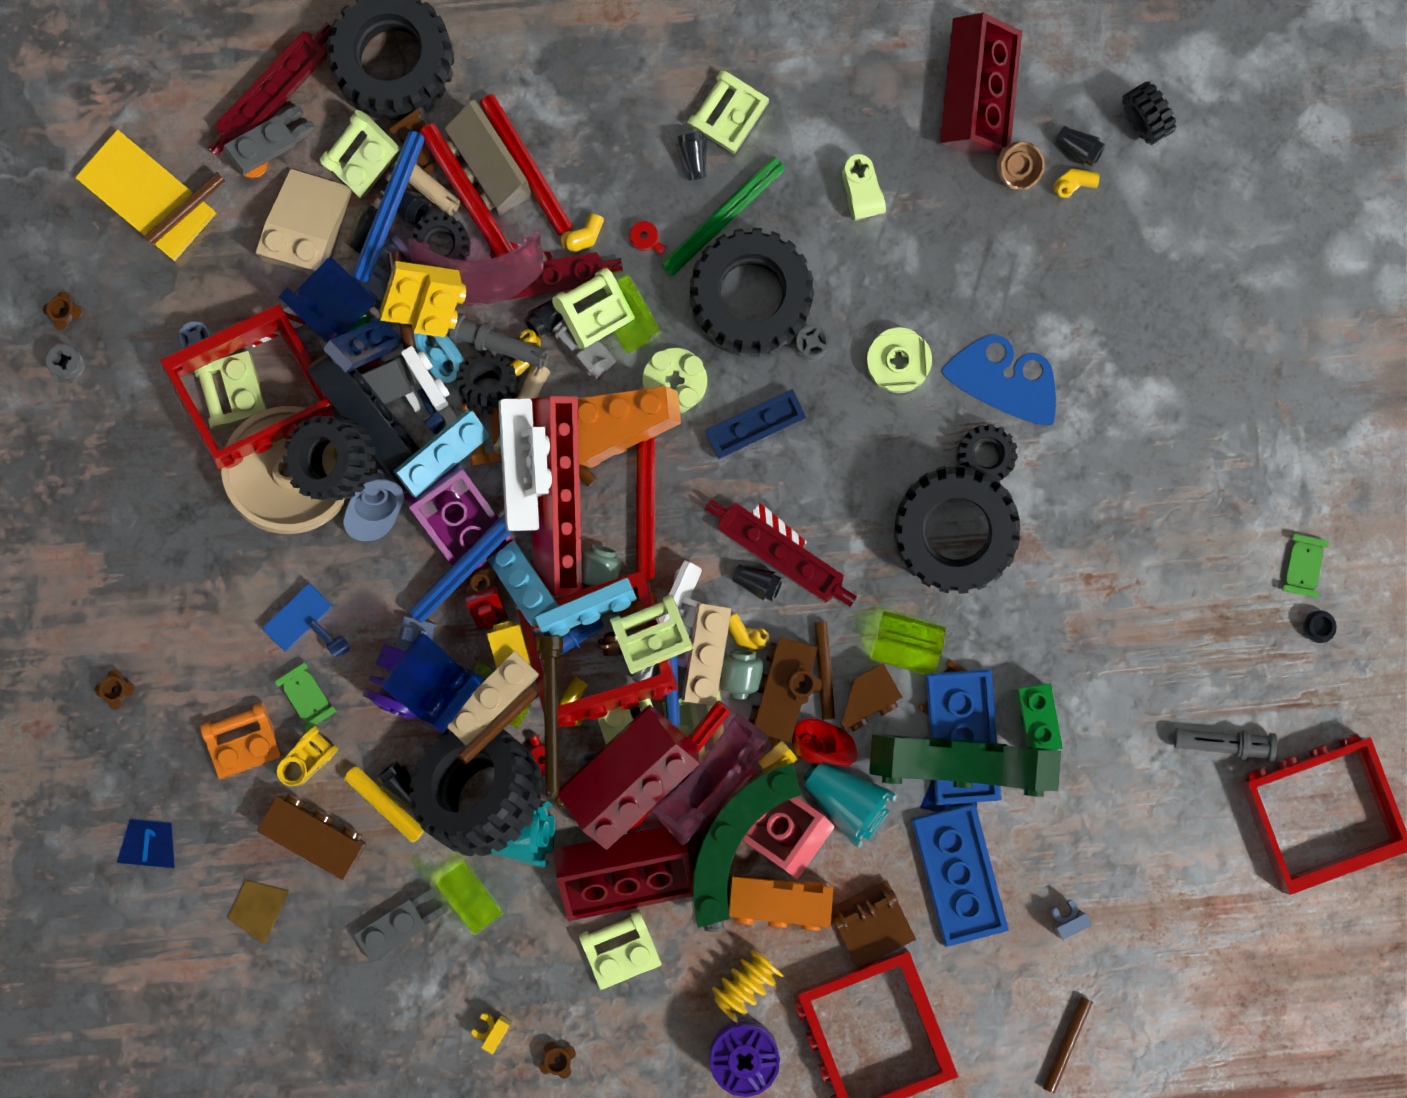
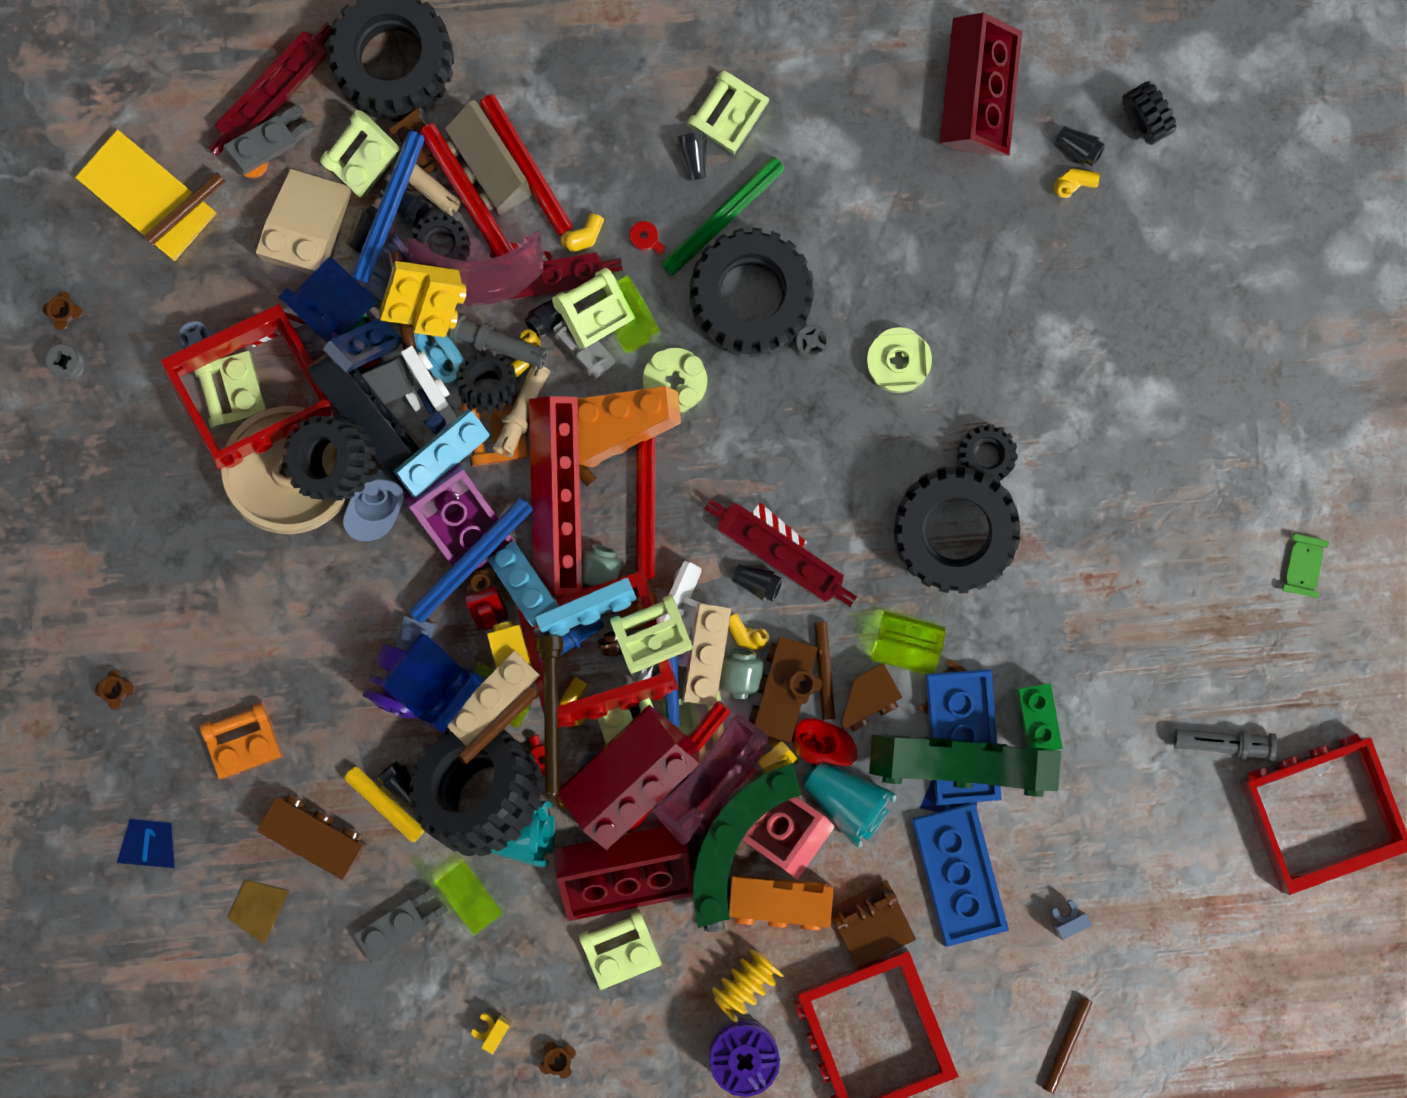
blue tile [262,583,334,652] -> none
bright green piece [275,662,337,731] -> none
yellow piece [277,726,339,787] -> none
dark blue hand [308,619,350,657] -> none
white bracket [499,399,552,531] -> none
dark blue plate [705,389,807,461] -> none
yellowish green piece [841,154,886,221] -> none
blue piece [942,335,1056,426] -> none
medium nougat hair [996,141,1045,190] -> none
black plate [1303,611,1337,643] -> none

